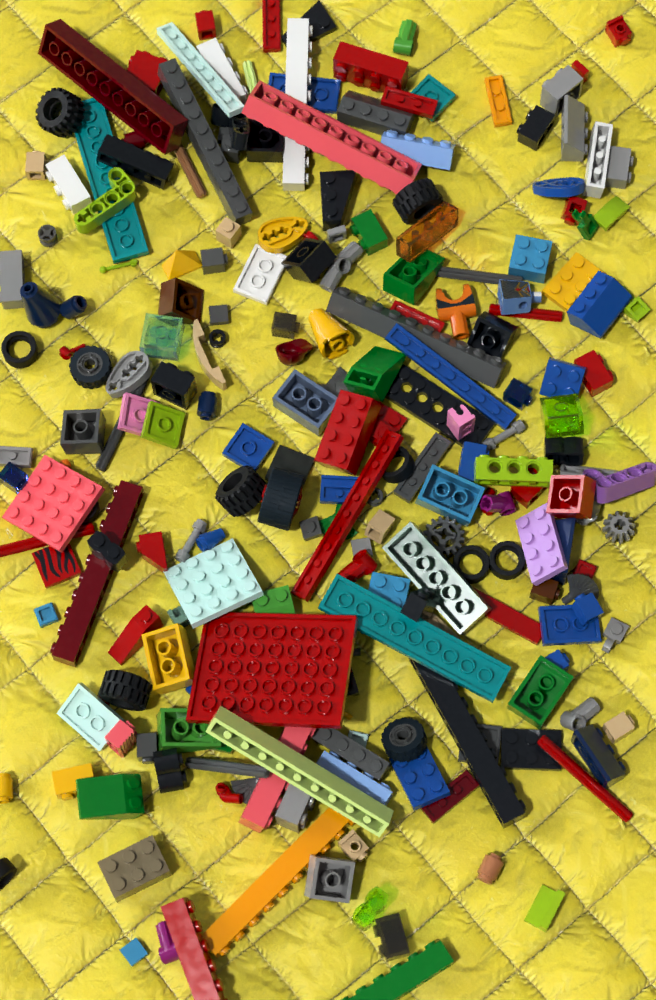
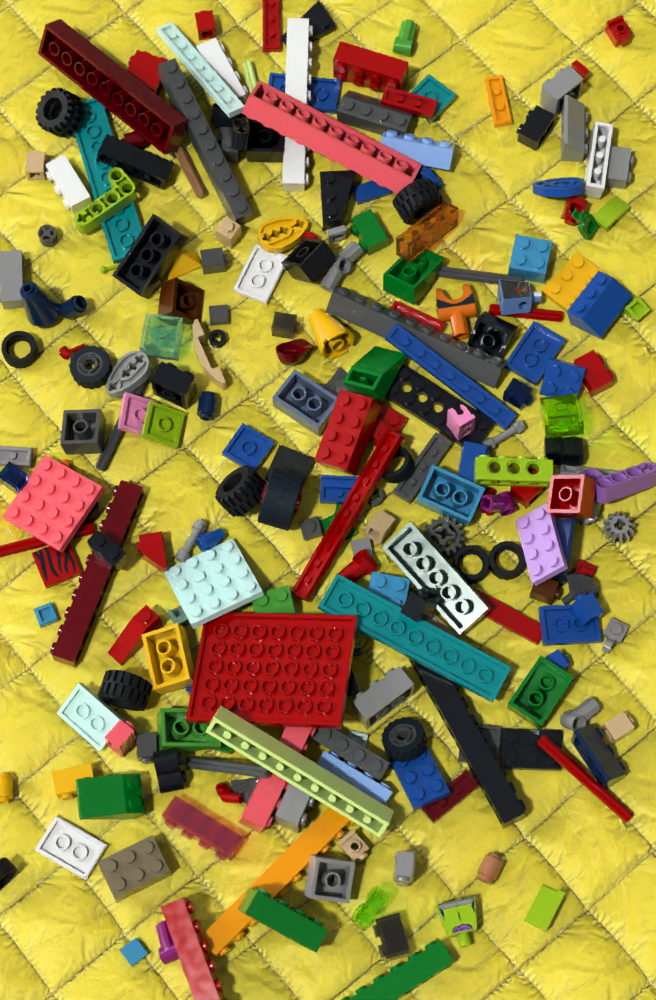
none -> white tile [35,816,108,881]
none -> black brick [112,214,189,299]
none -> clear pink brick [162,796,244,861]
none -> green brick [238,887,328,953]
none -> blue tile [352,181,392,205]
none -> light grey brick [352,666,414,730]
none -> light grey brick [393,851,416,887]
none -> blue cone [416,166,444,190]
none -> lime torso [436,896,477,948]
none -> blue plate [505,321,566,386]

